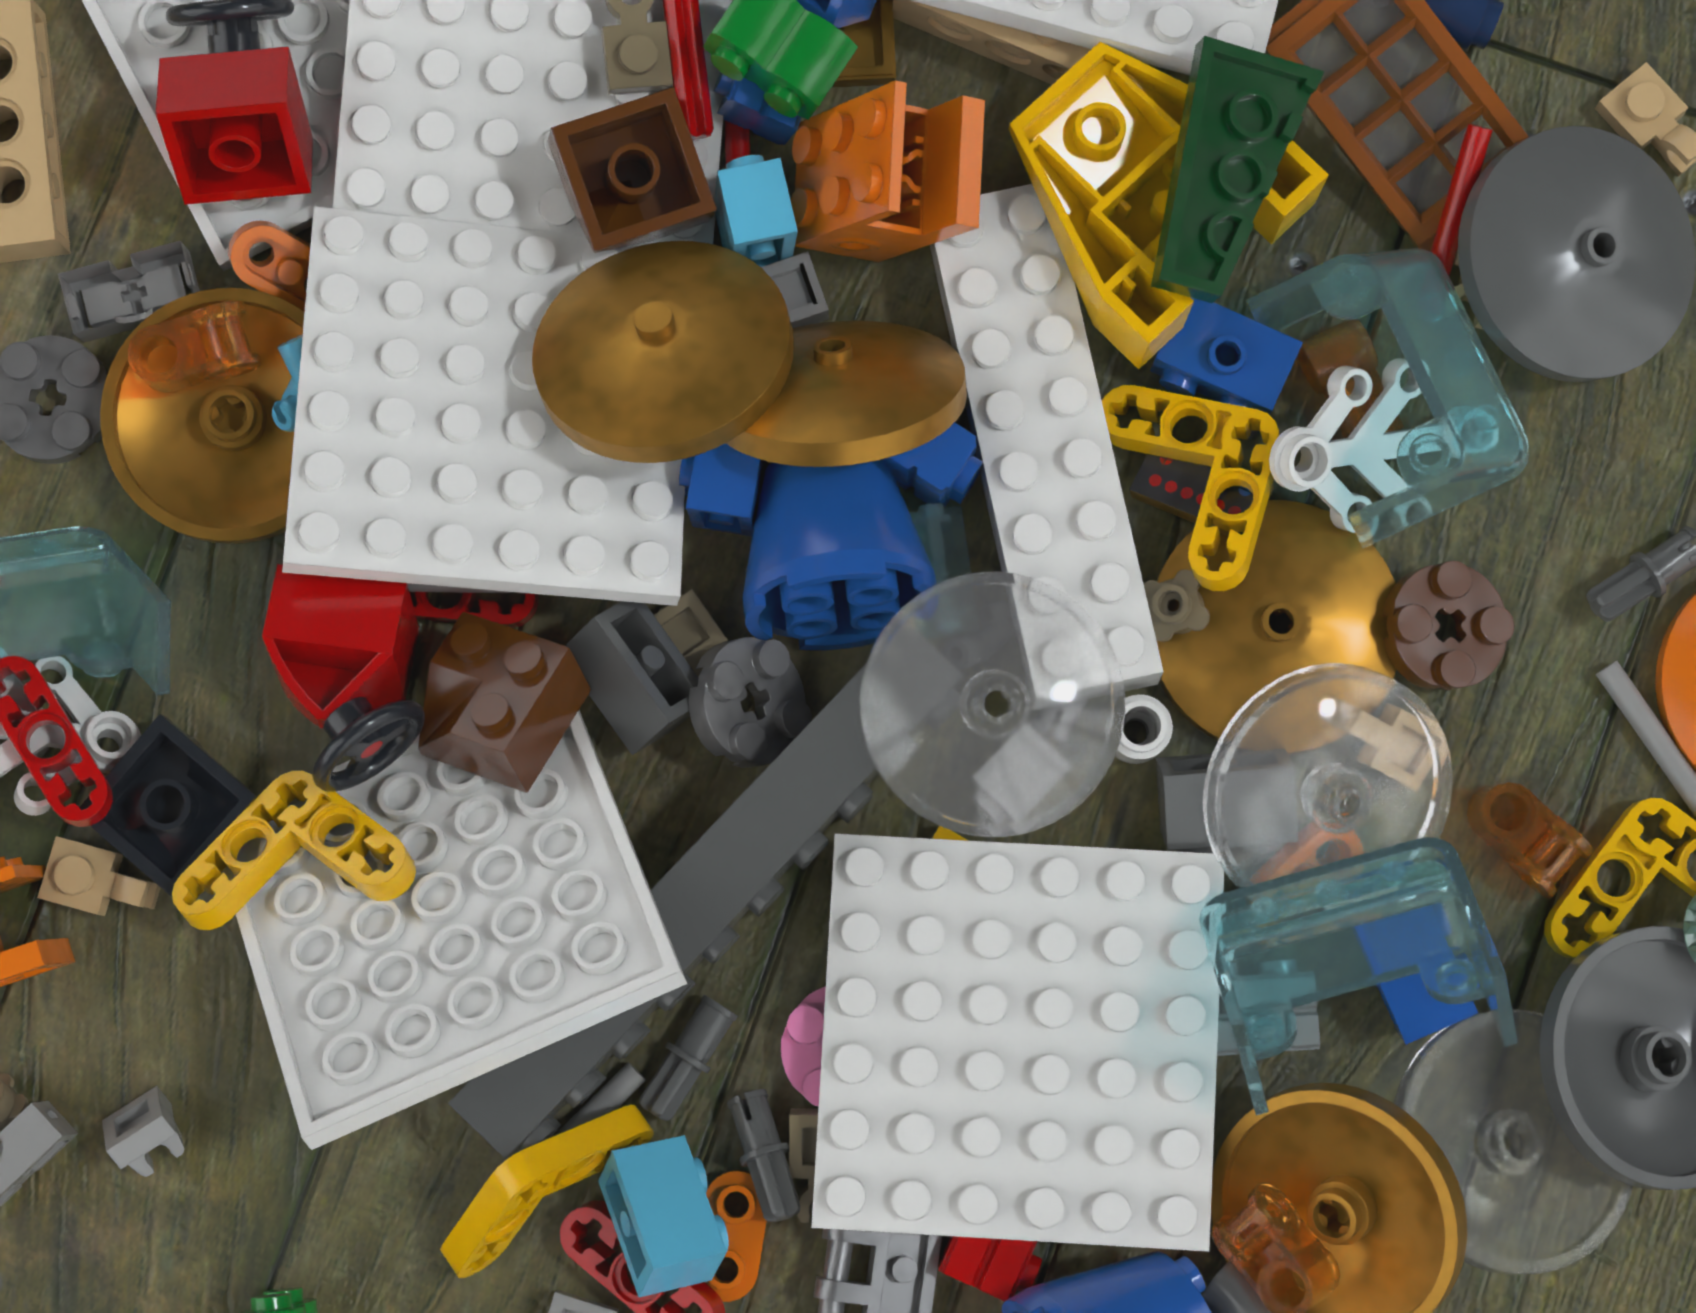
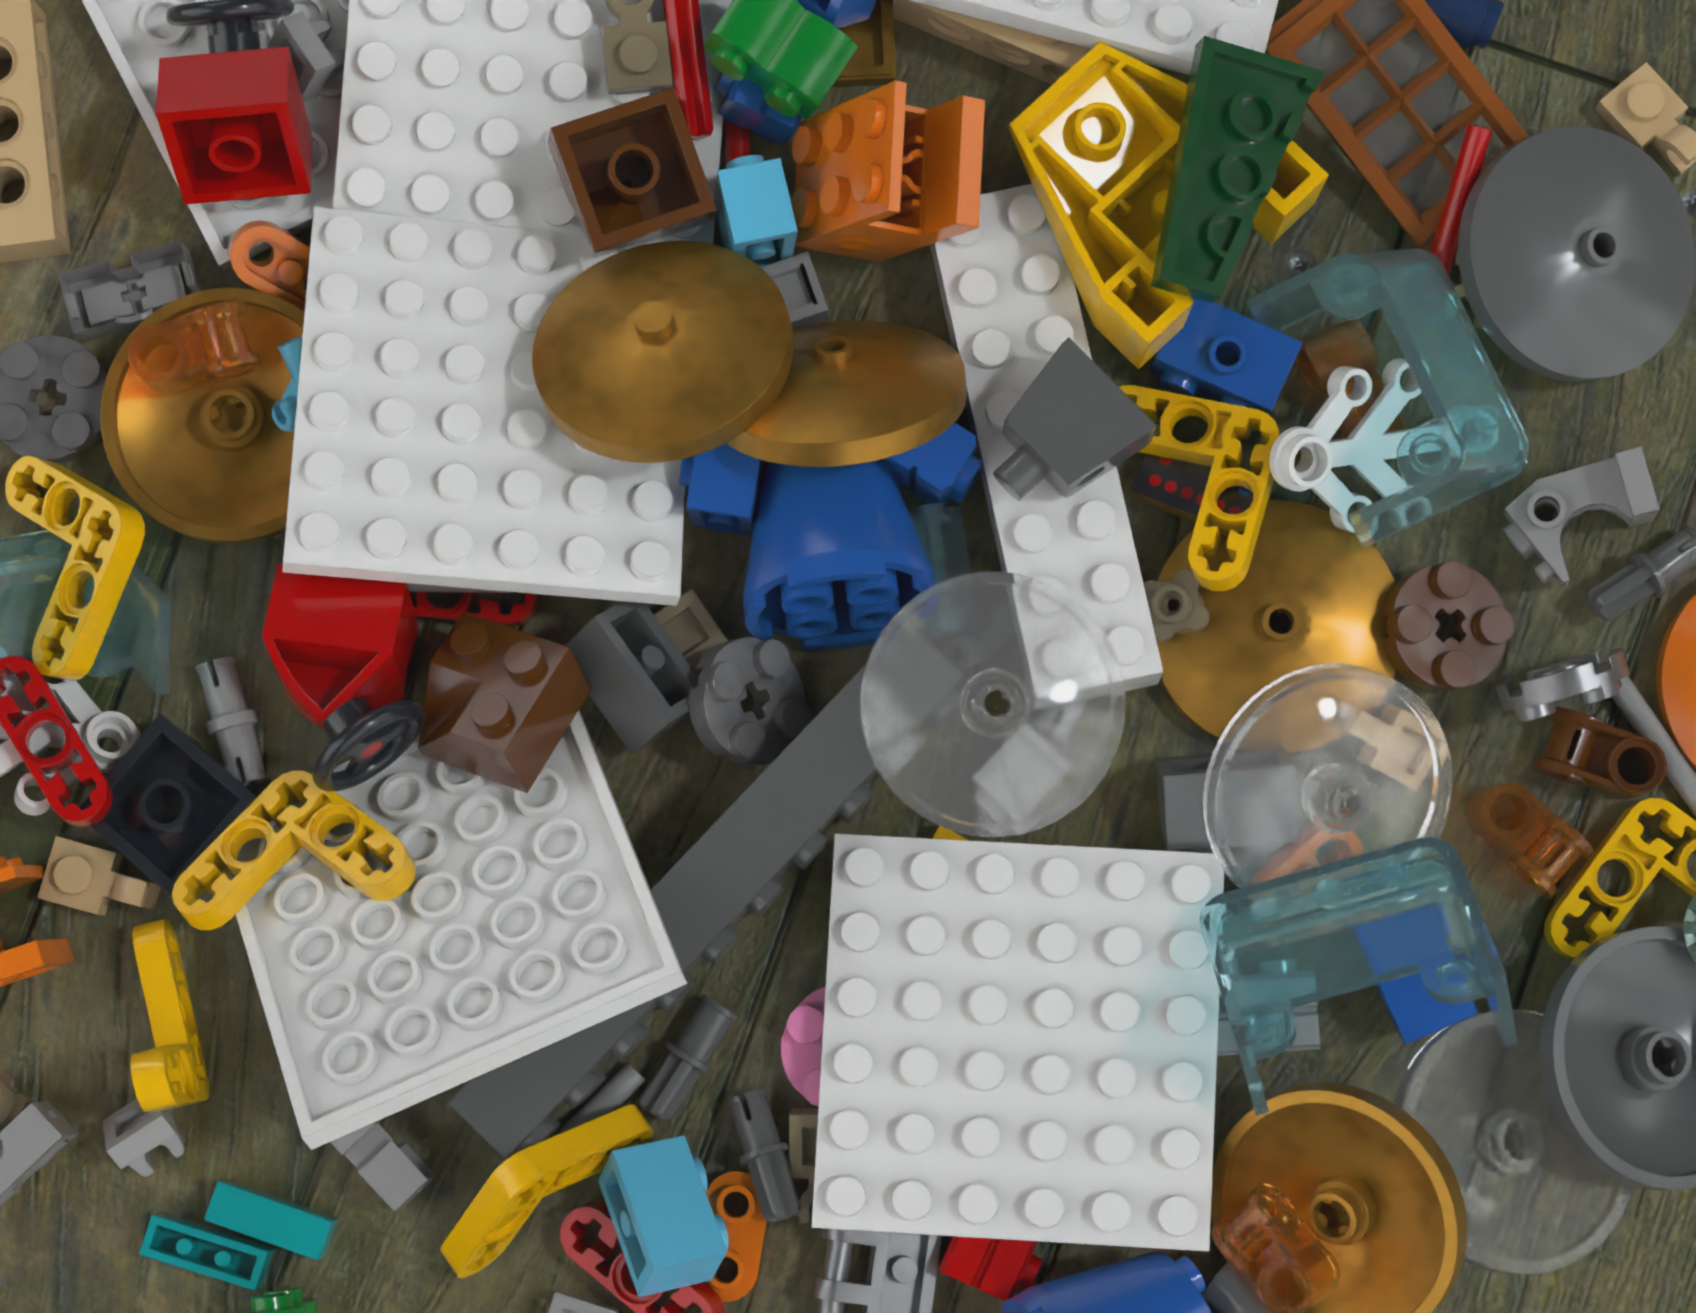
white brick [1103,695,1173,764] -> none
none -> yellow beam [5,455,145,681]
none -> yellow beam [130,918,209,1113]
none -> teal piece [139,1212,275,1291]
none -> light grey pin [195,656,269,787]
none -> teal piece [204,1179,339,1261]
none -> light grey tile [267,12,346,102]
none -> light grey piece [330,1122,436,1212]
none -> dark grey torso [993,337,1157,501]
none -> flat silver plate [1496,648,1630,723]
none -> light grey tile [1502,446,1660,587]
none -> reddish brown piece [1532,707,1667,799]

